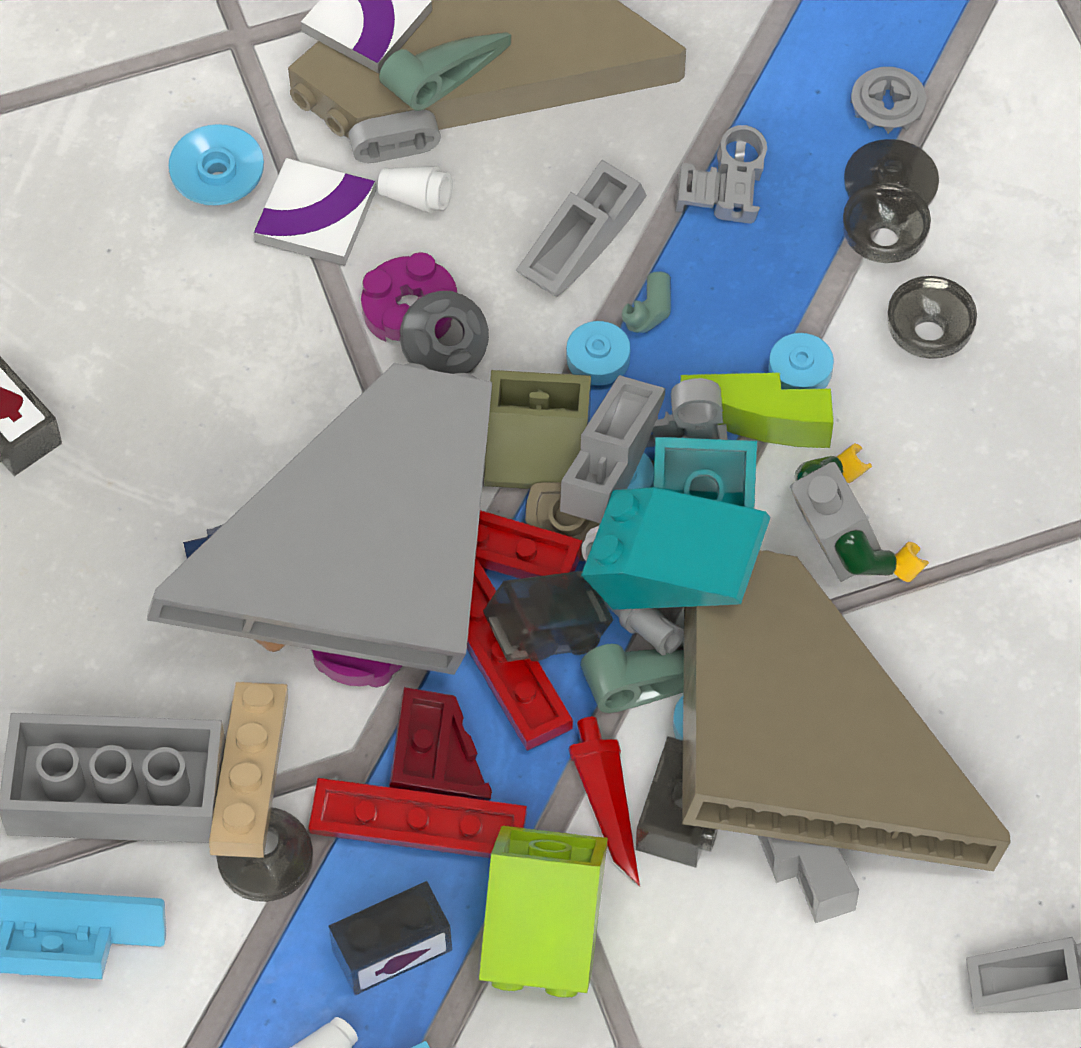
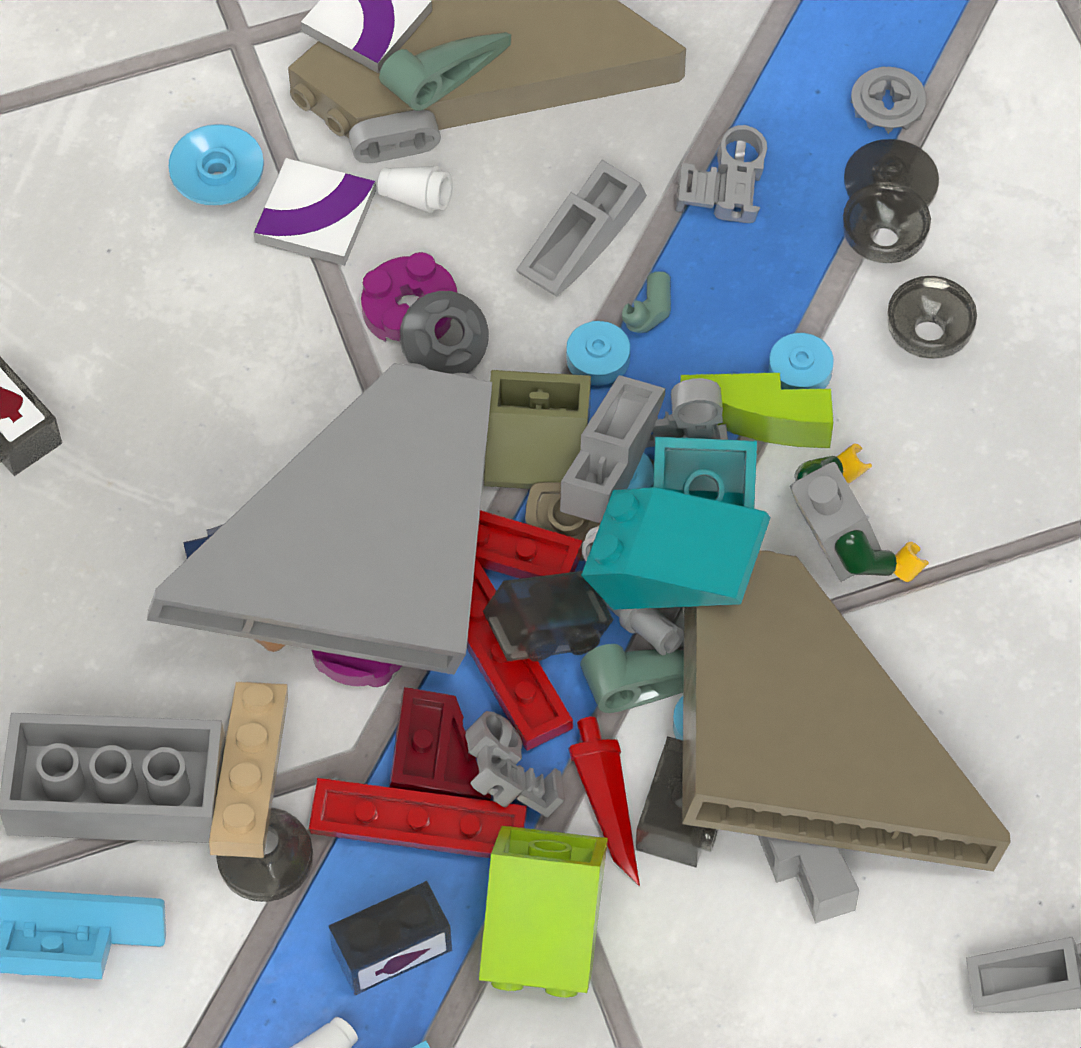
none -> light grey piece [465,711,564,818]

